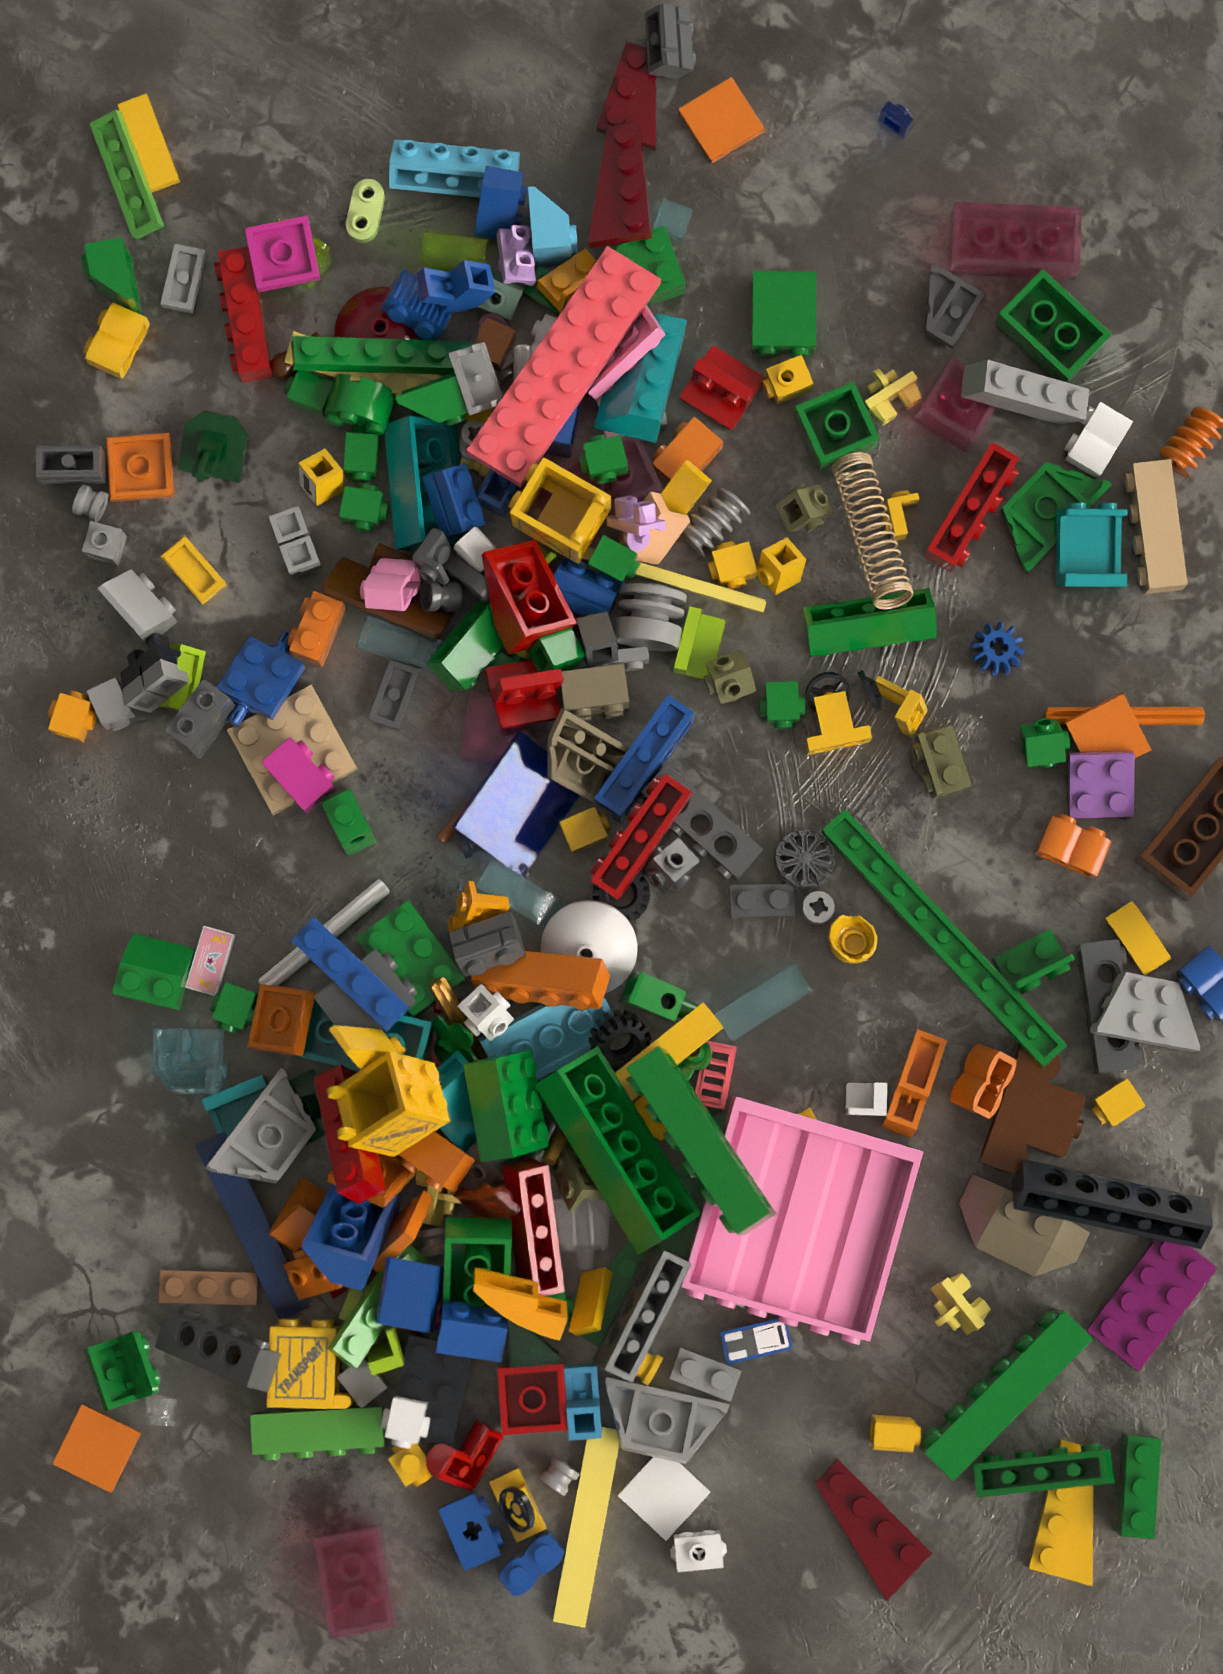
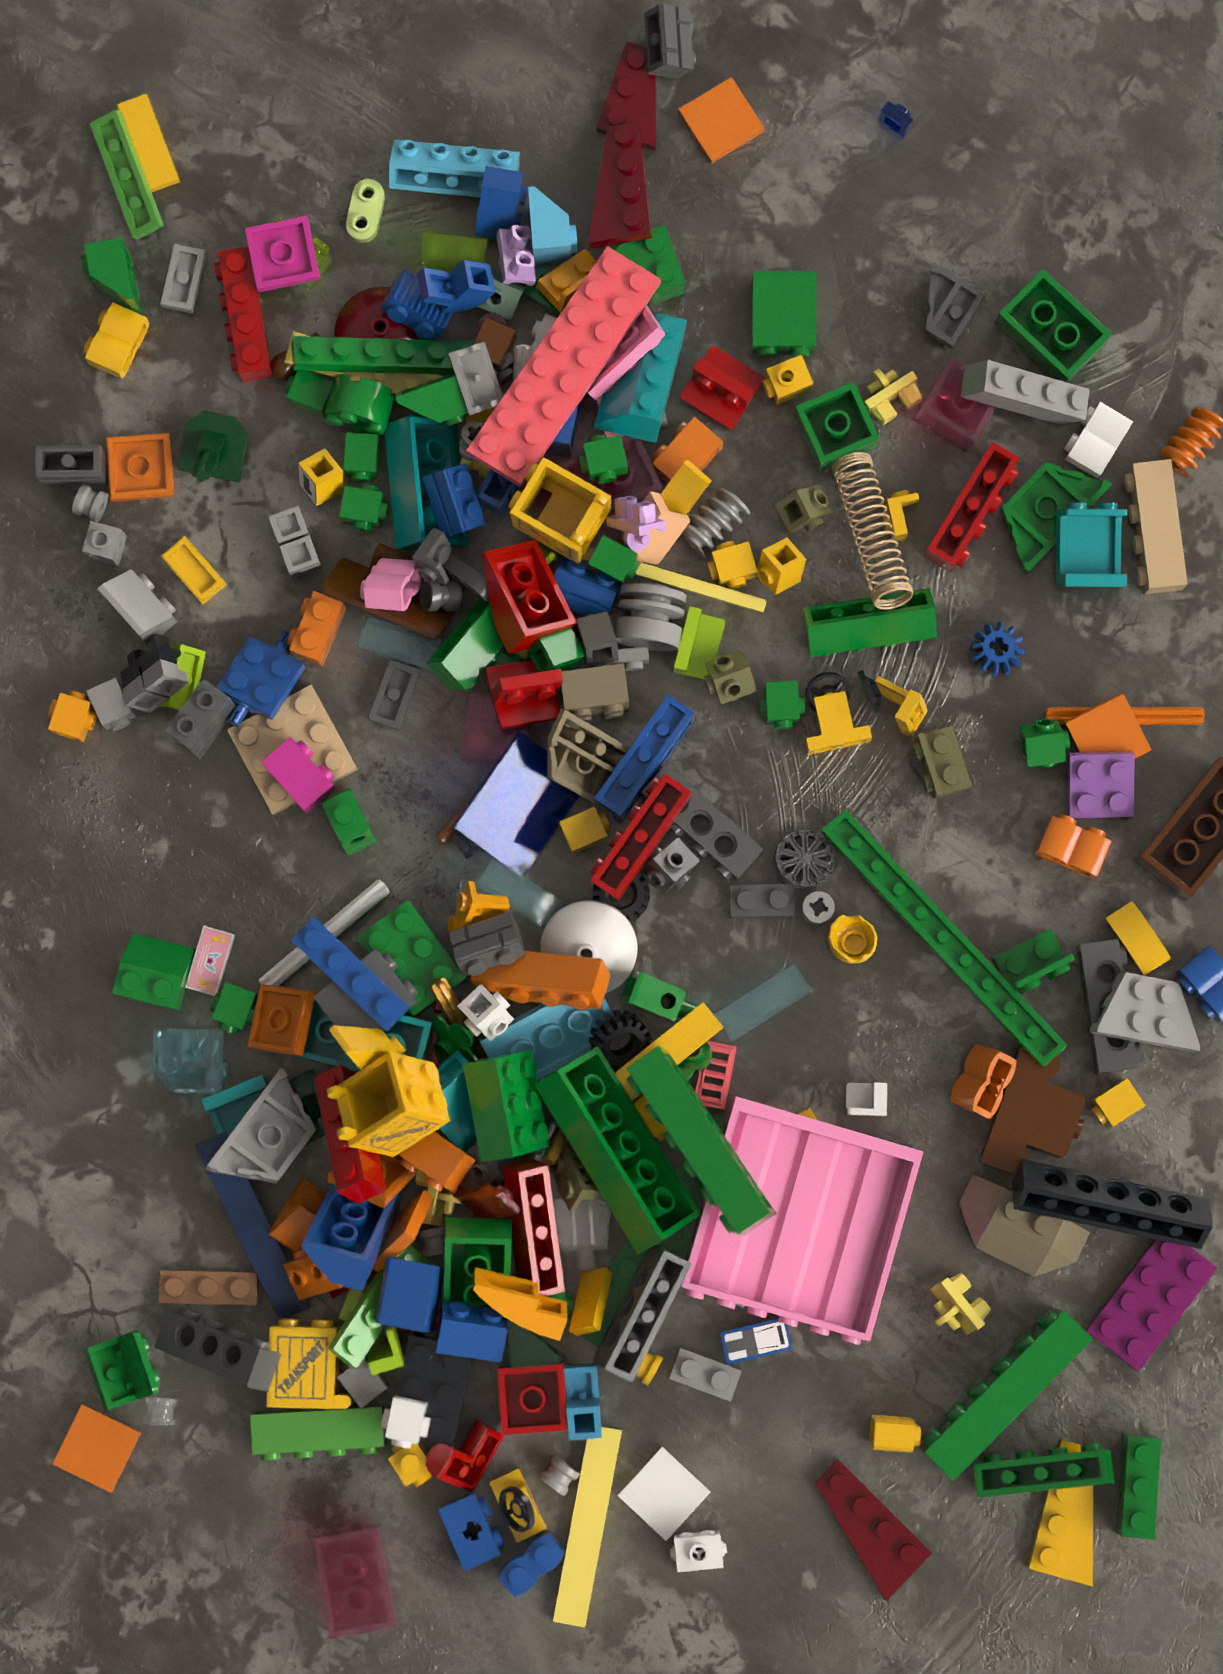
white brick [454,527,497,578] -> none
light grey wing [605,1377,730,1464] -> none
clear light blue tile [652,199,693,242] -> none
orange slope [881,1029,948,1139] -> none
clear pink brick [949,202,1082,280] -> none

